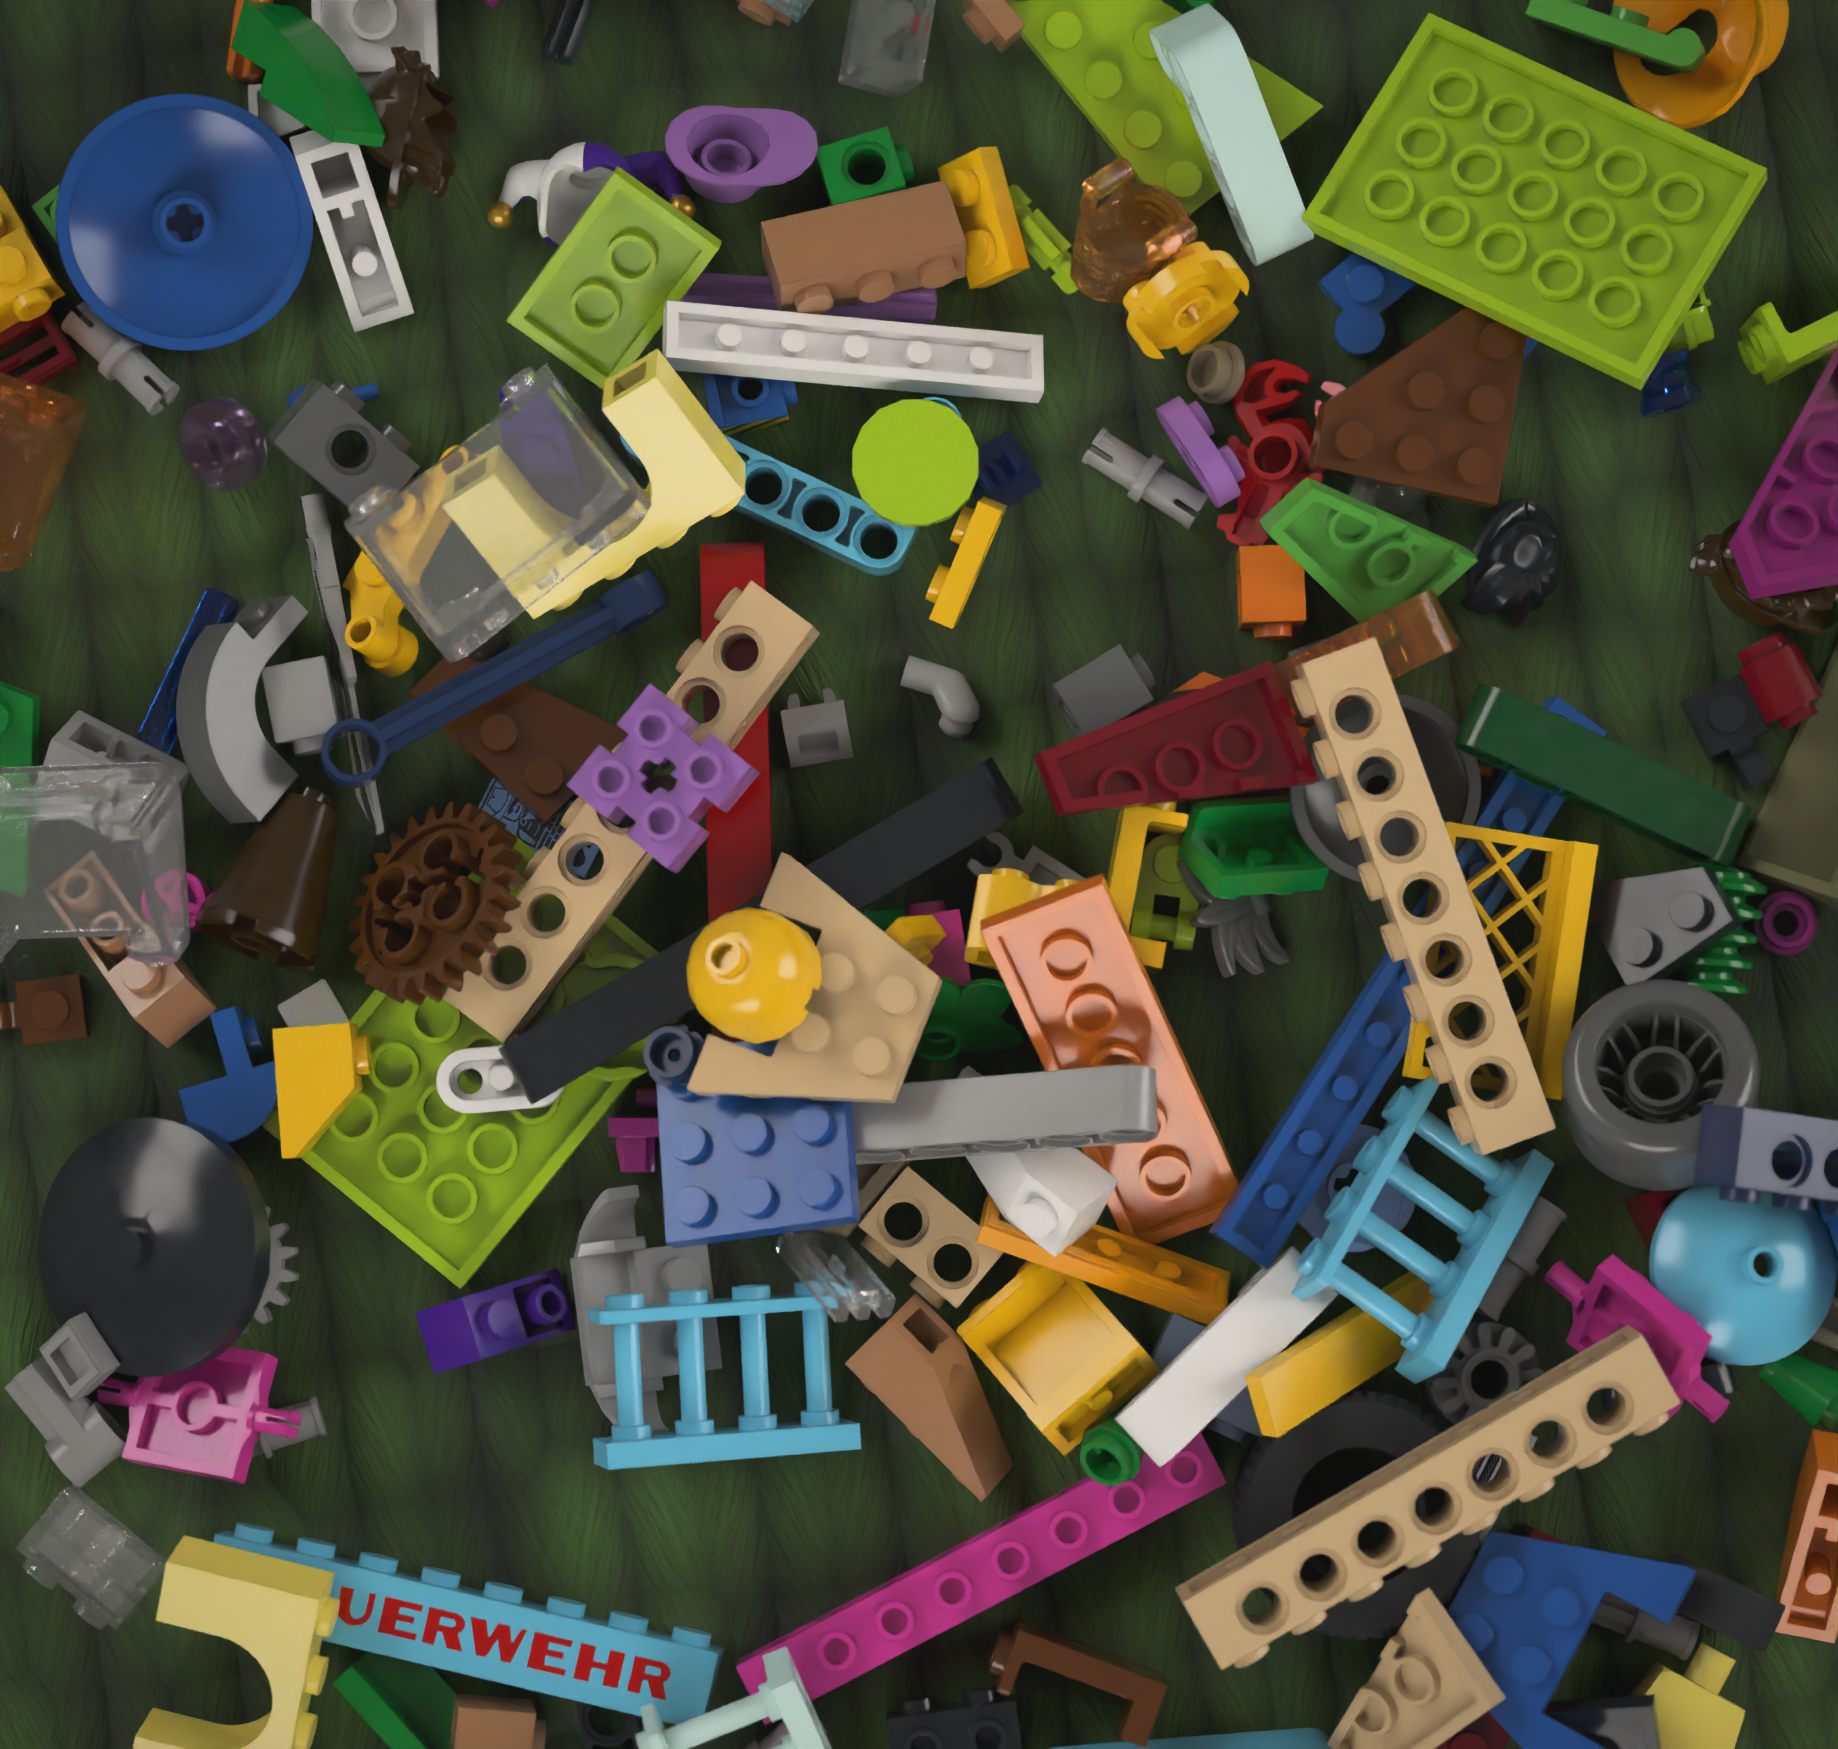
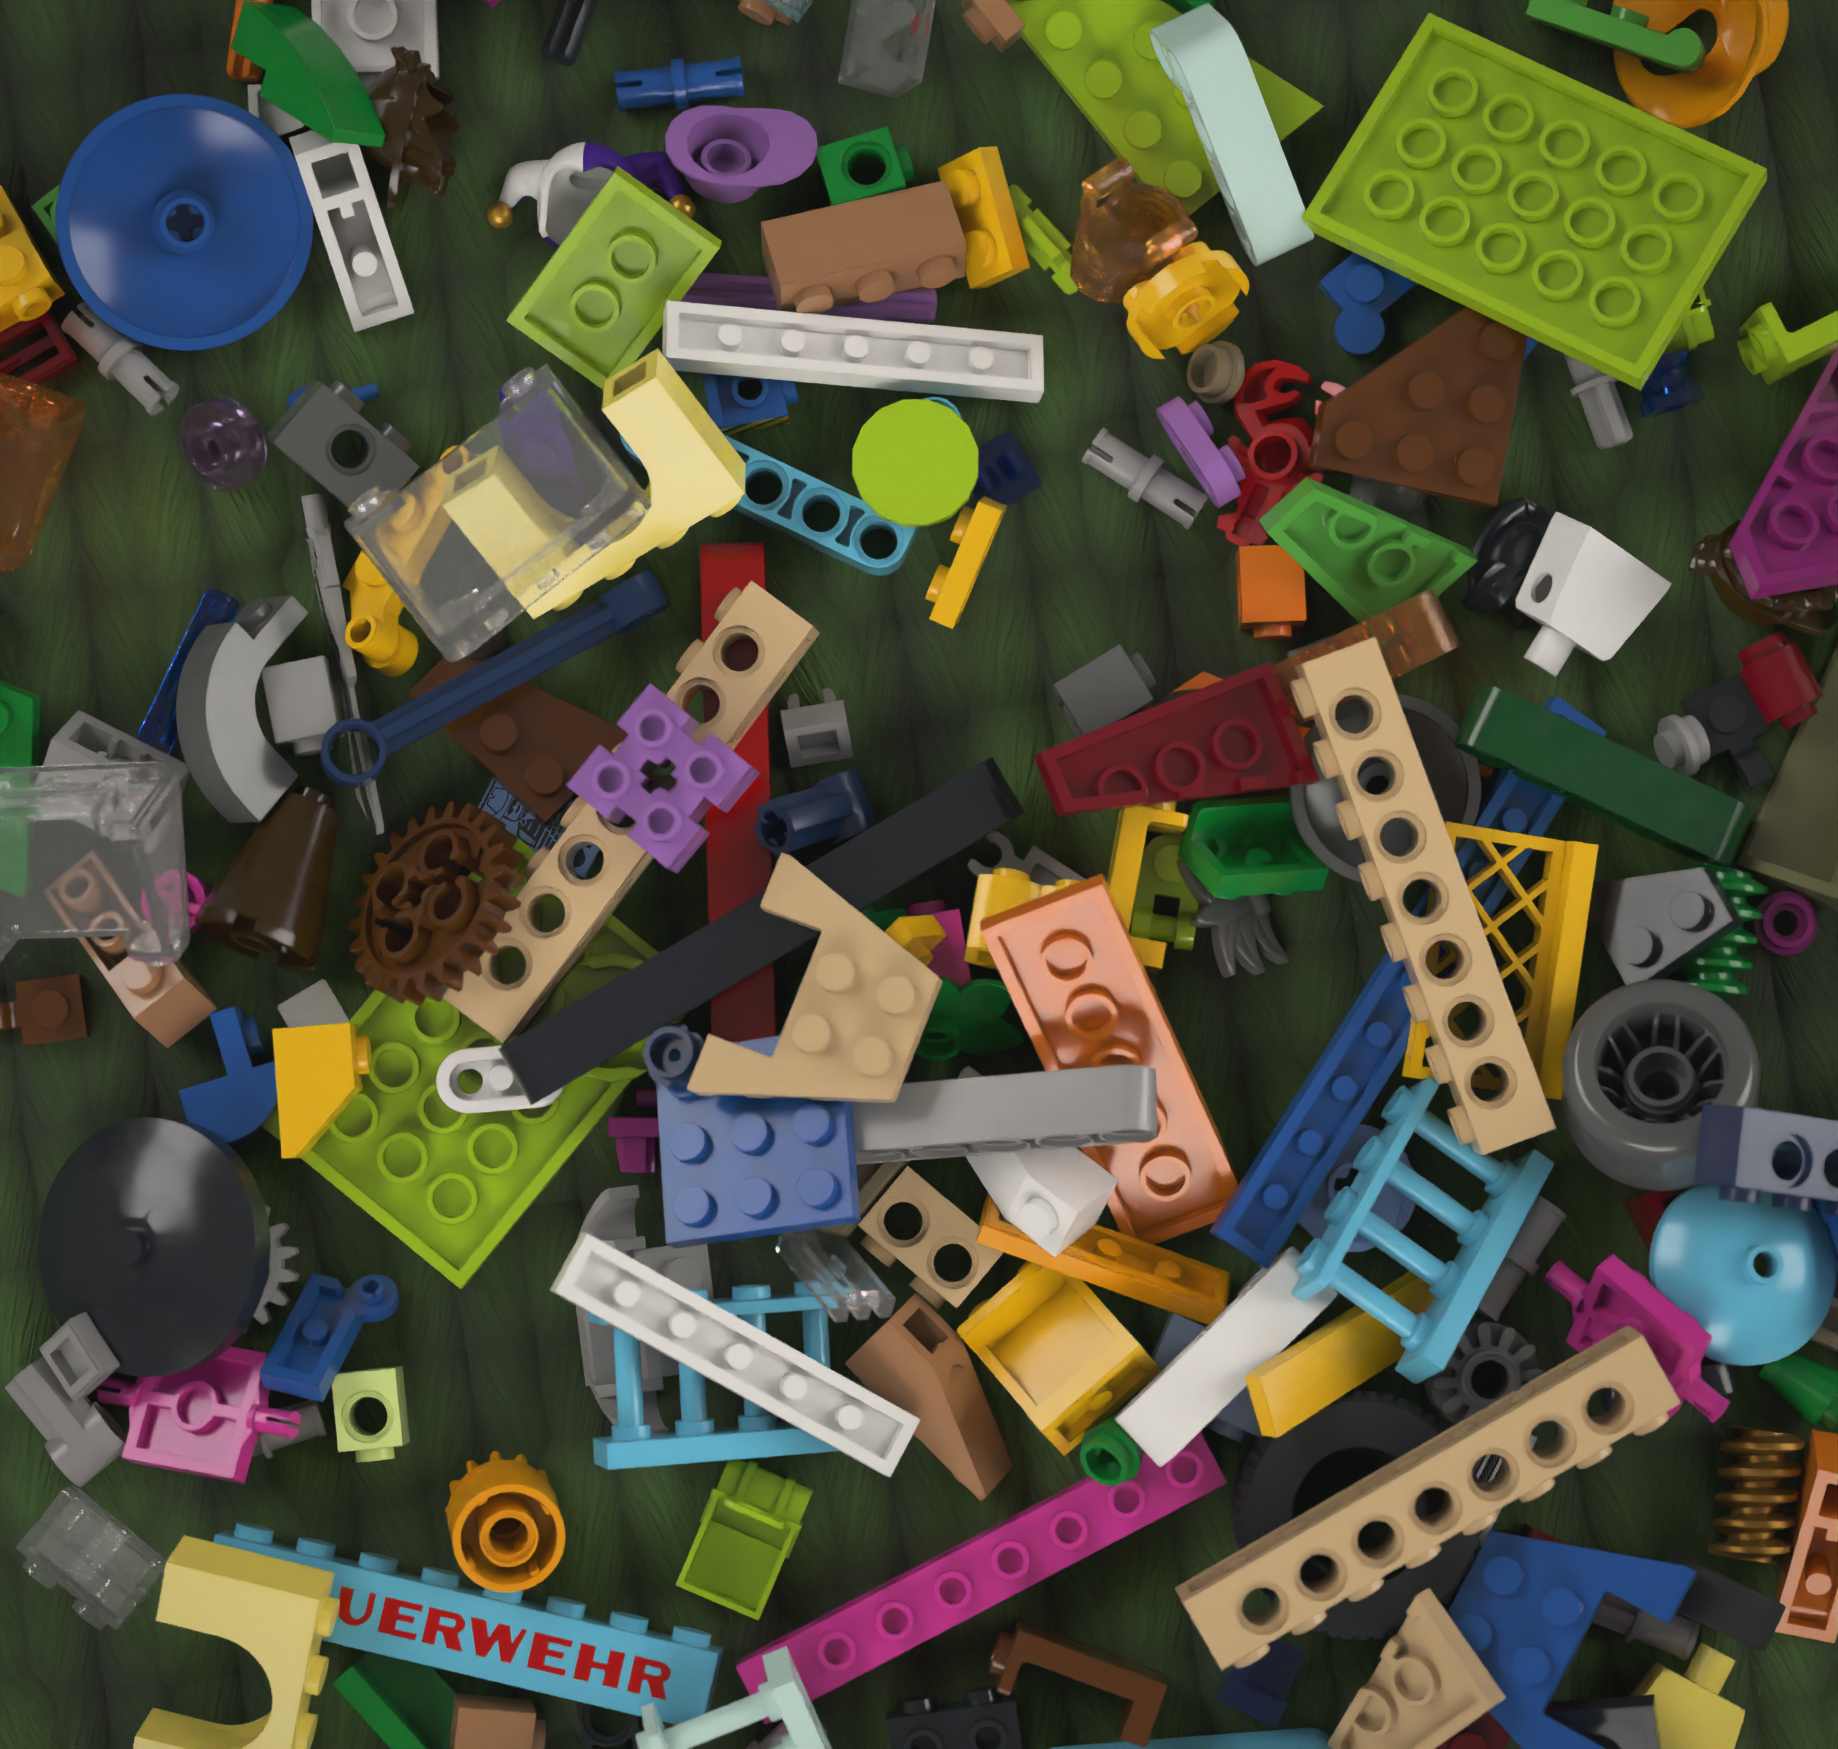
dark purple slope [416,1268,576,1374] -> none
yellow cylinder [687,907,822,1044] -> none
light grey arm [900,655,979,737] -> none
none -> blue hinge [259,1273,400,1402]
none -> yellowish green brick [332,1365,410,1462]
none -> light orange gear [445,1451,565,1592]
none -> white plate [550,1232,921,1477]
none -> blue pin [615,56,745,112]
none -> lime piece [676,1459,814,1621]
none -> dark blue piece [753,768,878,858]
none -> clear blue panel [1214,1638,1304,1729]
none -> white torso [1515,511,1672,678]
none -> light grey axle [1563,353,1633,450]
none -> light grey plate [1653,714,1711,776]
none -> pearl gold piece [1707,1425,1805,1564]

